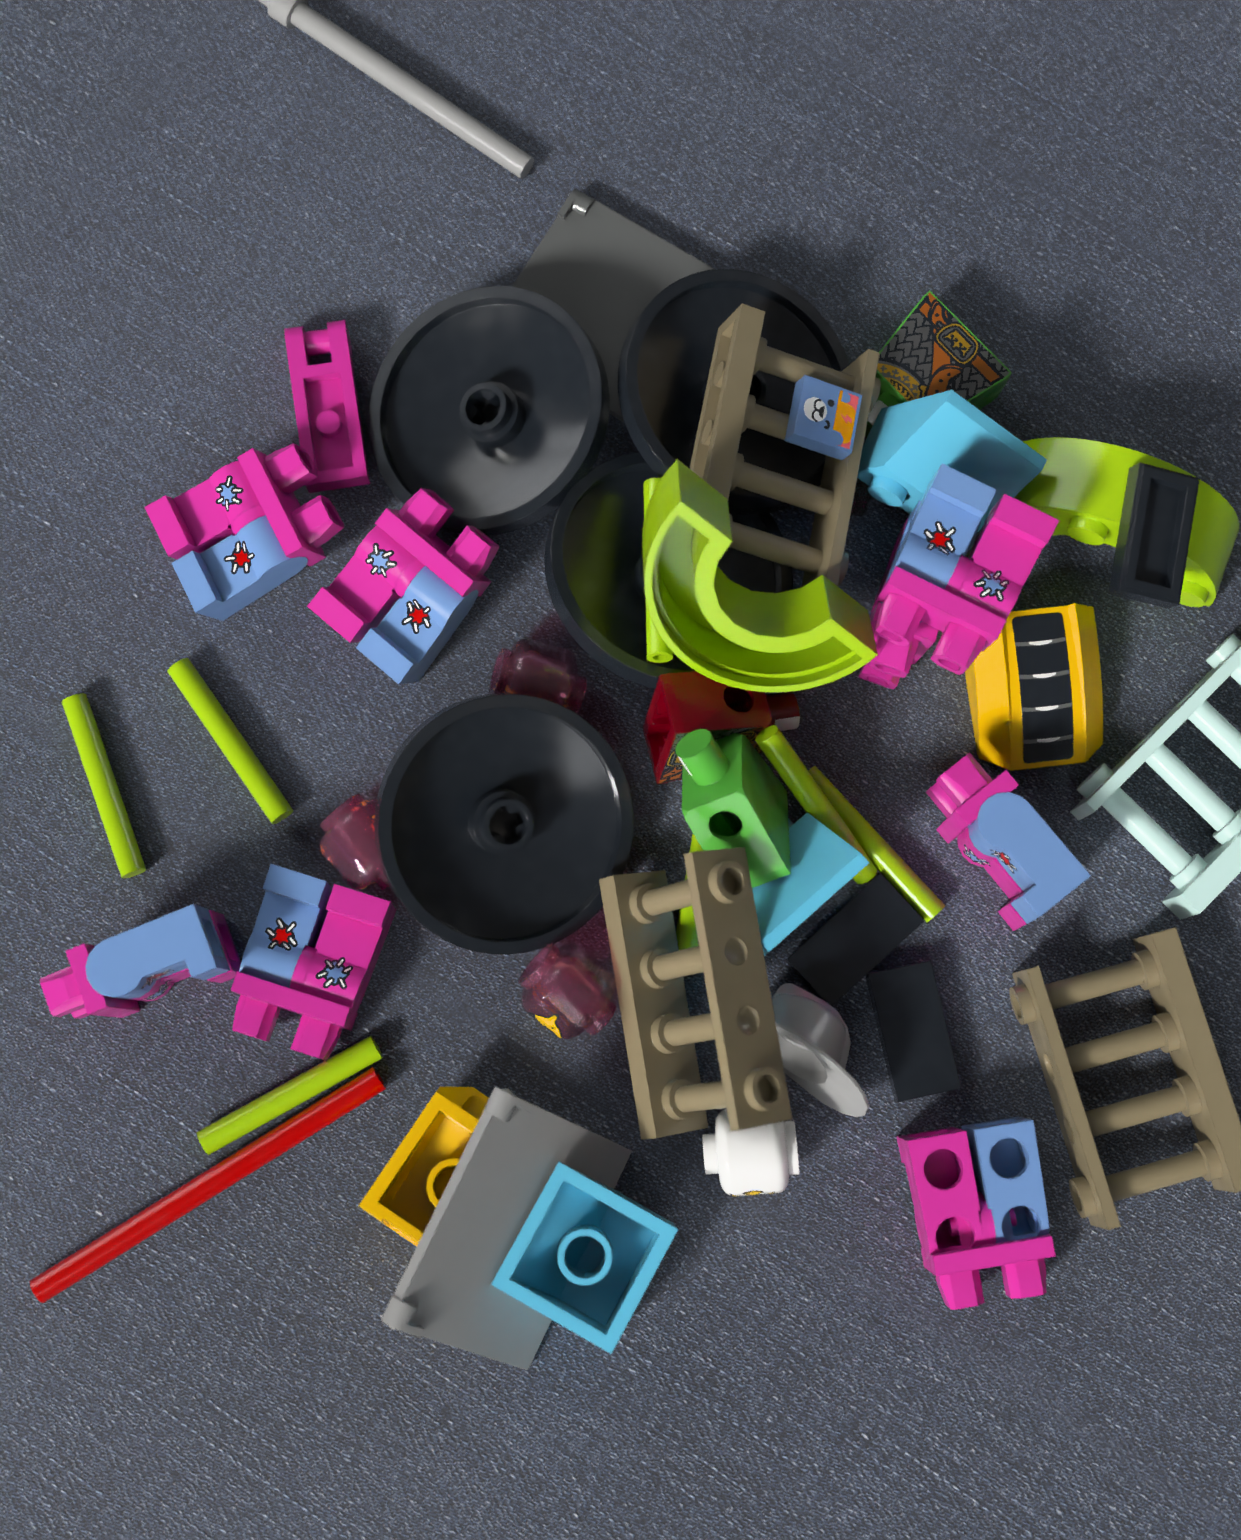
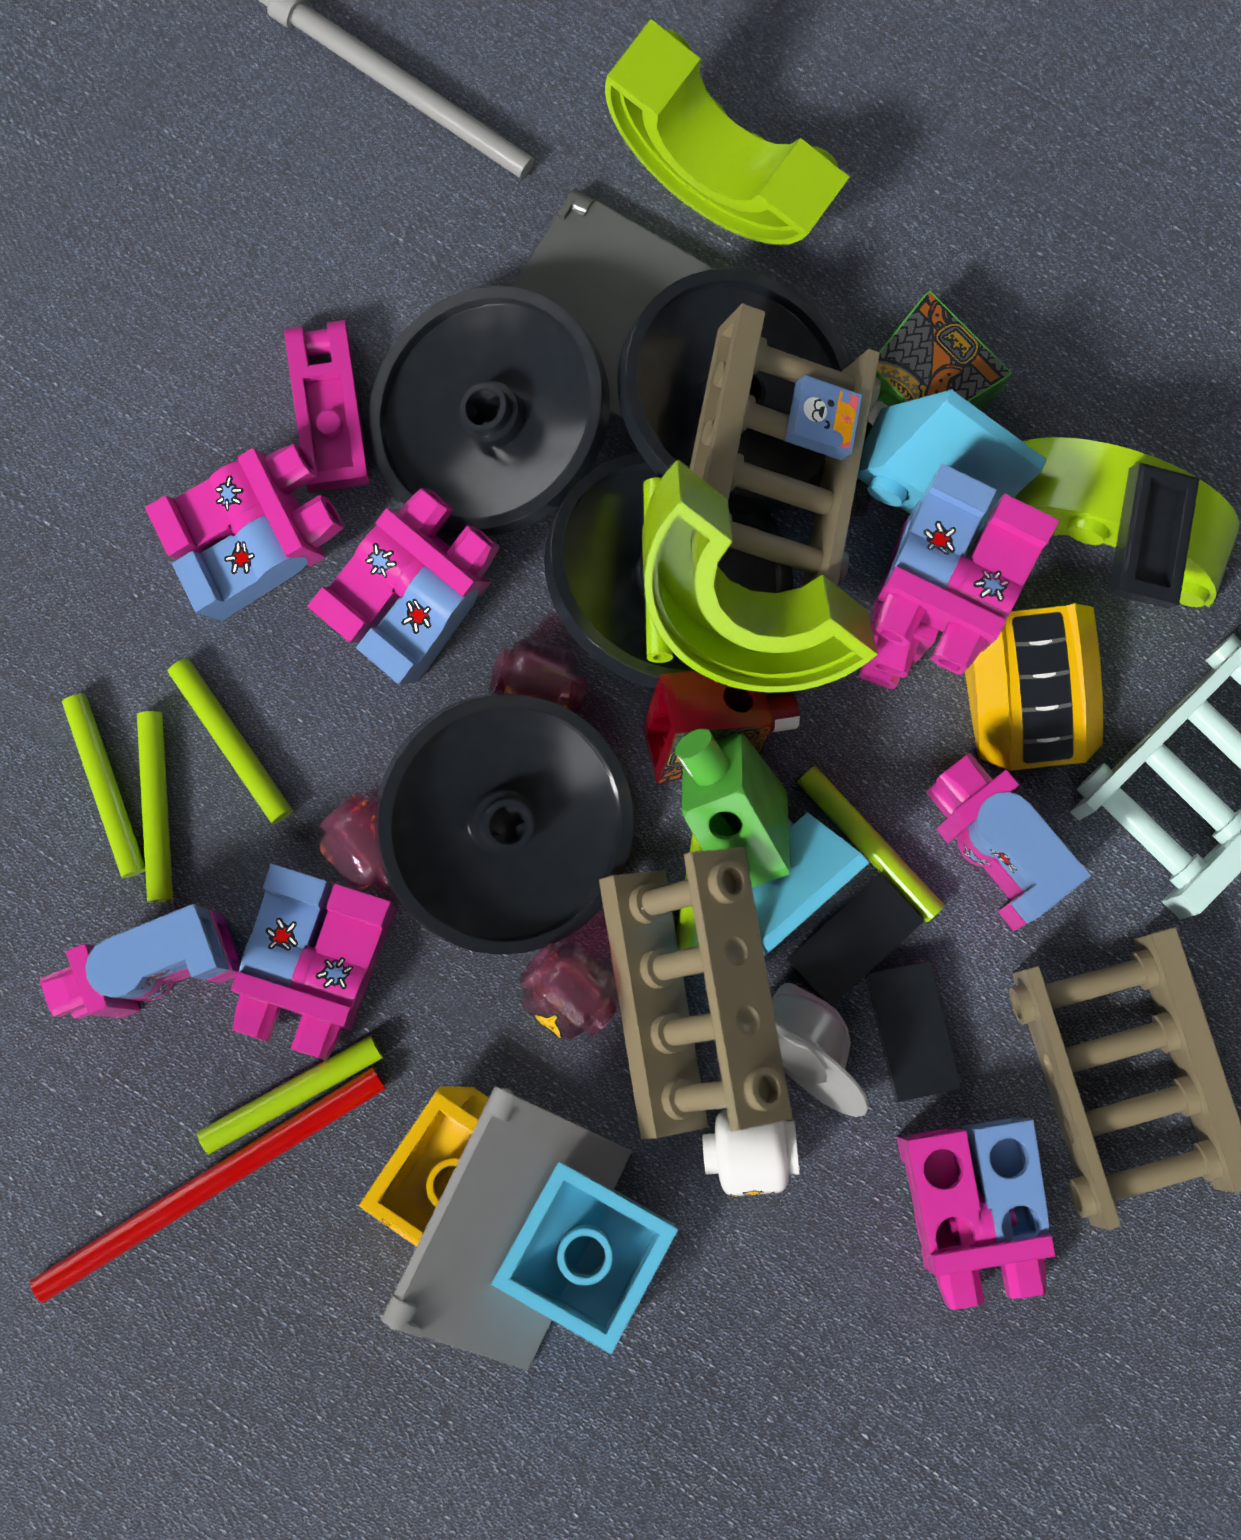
lime bar [755,725,877,884] -> none
none -> lime piece [137,711,173,903]
none -> lime brick [605,19,850,245]

